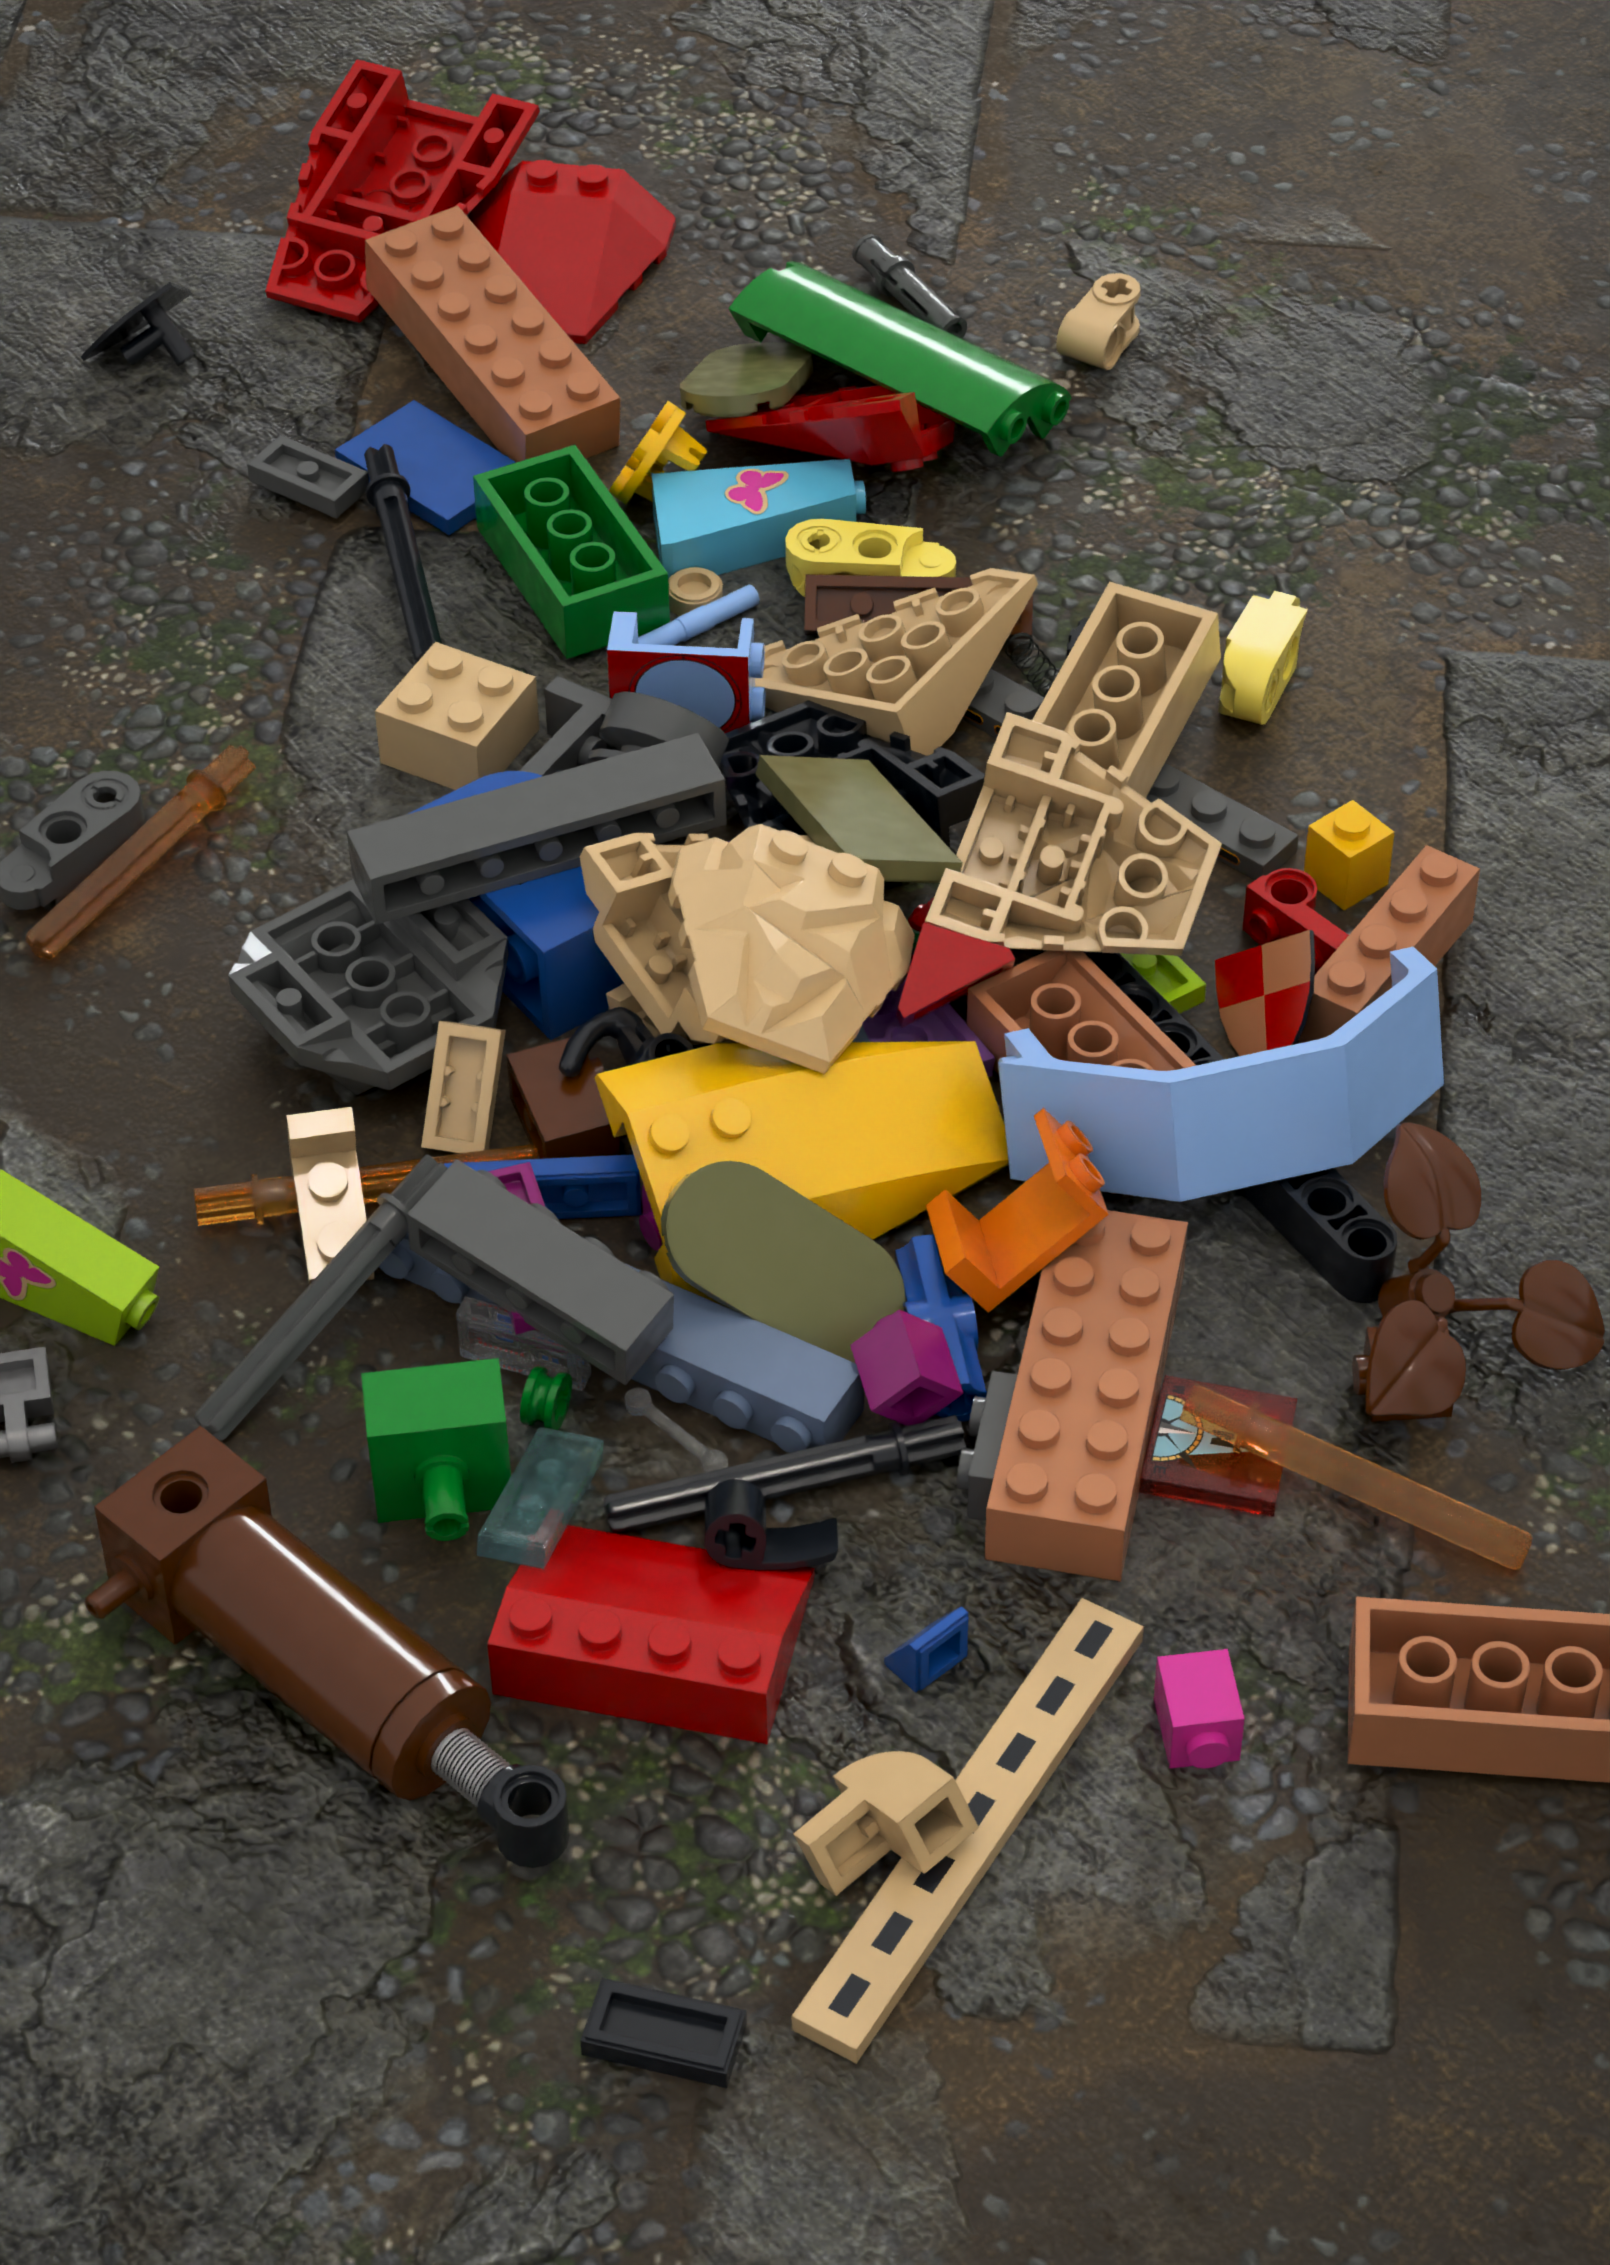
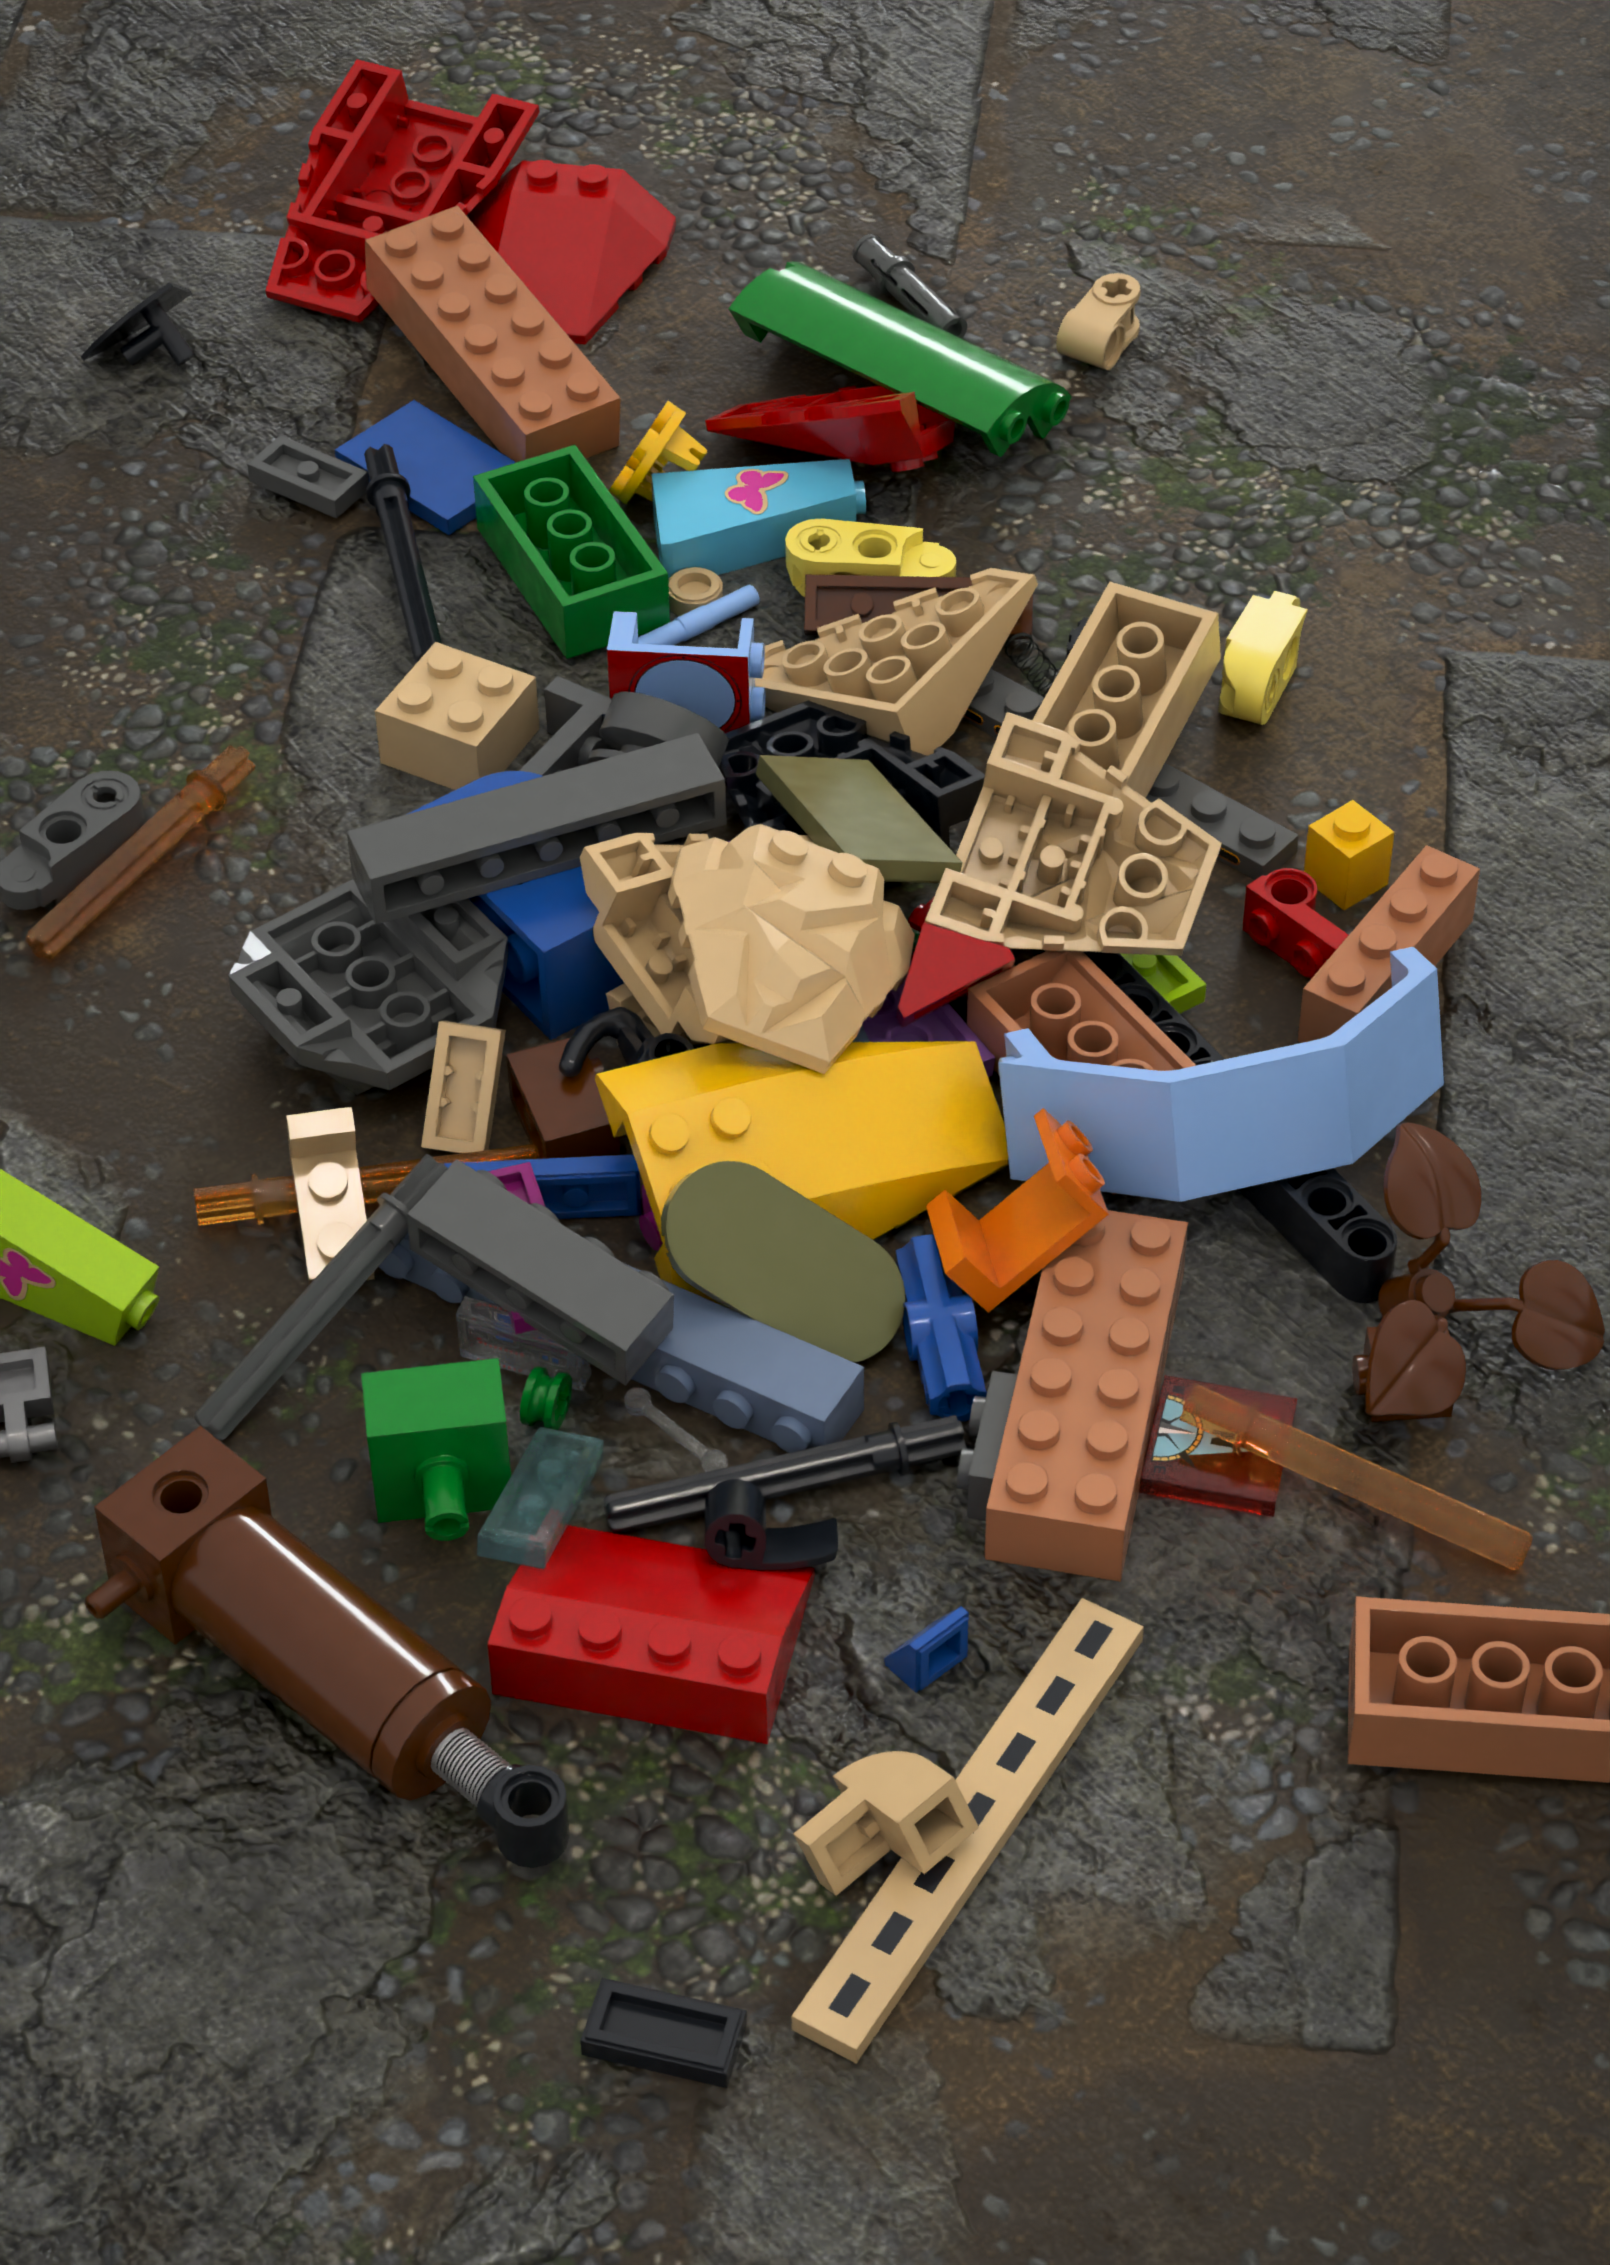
olive tile [680,342,814,417] -> none
magenta brick [850,1309,964,1426] -> none
dark pink brick [1154,1649,1244,1769] -> none
shield [1215,930,1315,1056] -> none

